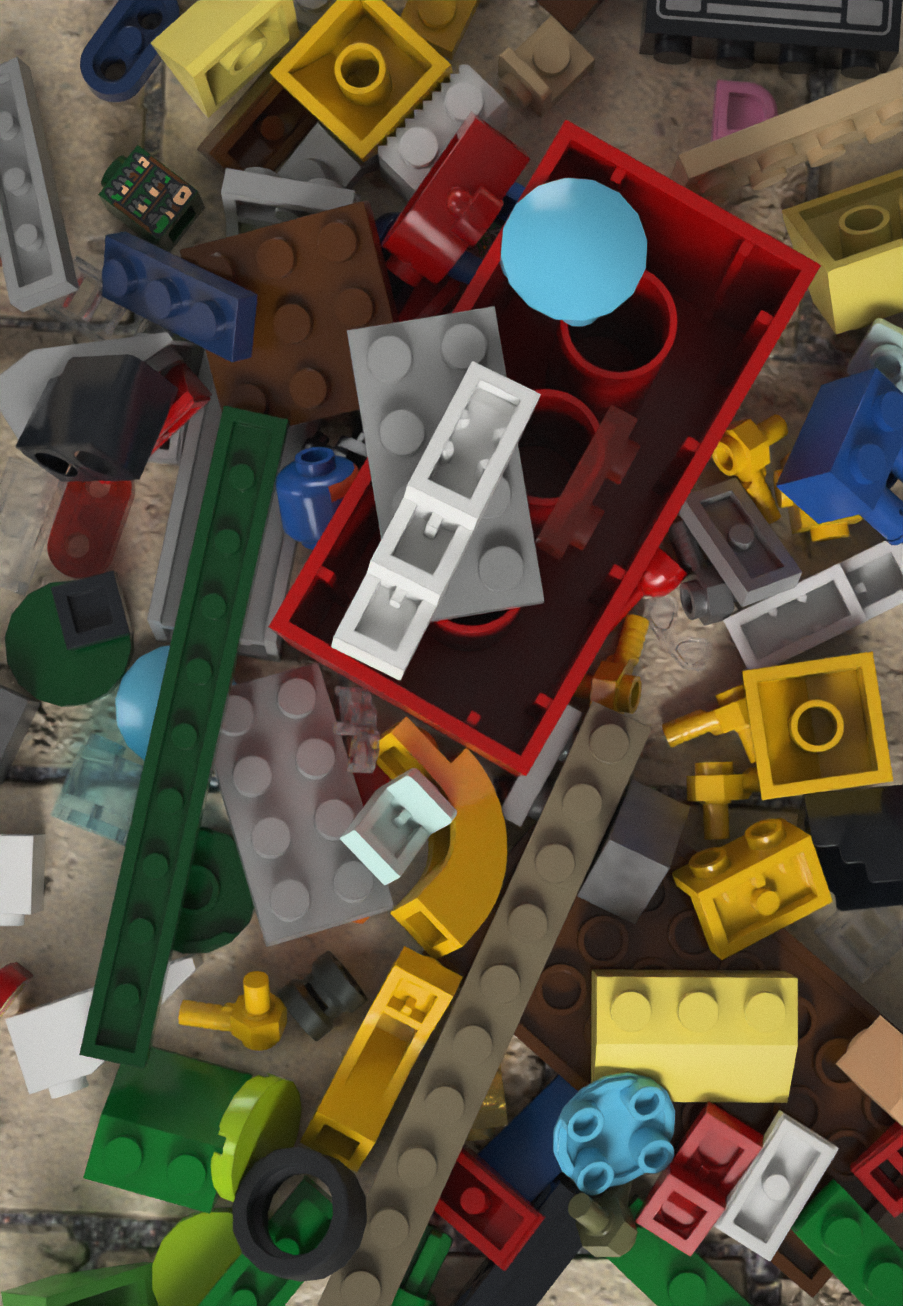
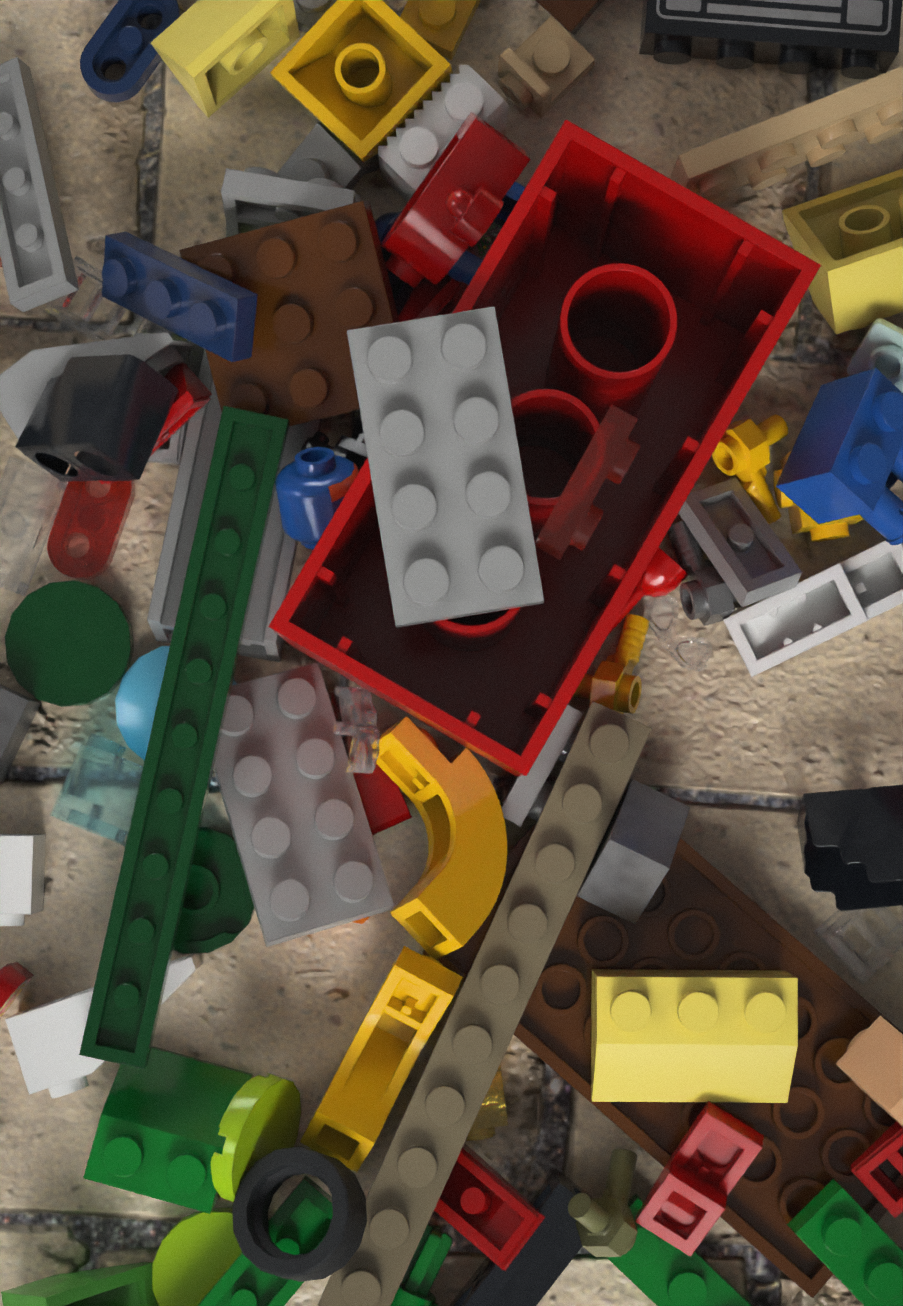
black plate [51,571,133,651] -> none
brick [98,145,205,252] -> none
yellow piece [178,971,288,1051] -> none
reddish brown slope [197,57,319,174] -> none
pearl dark grey wheel [278,950,368,1041] -> none
white slope [331,361,541,680] -> none
light aqua bracket [339,768,457,885] -> none
blue slope [477,1074,578,1202] -> none
medium azure dish [500,178,647,327] -> none
medium azure dish [553,1072,675,1195] -> none
yellow piece [662,684,756,763] -> none
yellow bracket [672,818,833,960] -> none
yellow piece [686,761,760,840] -> none
bright pink tile [711,80,778,142] -> none
white plate [714,1110,839,1261] -> none
yellow slope [742,651,894,800] -> none

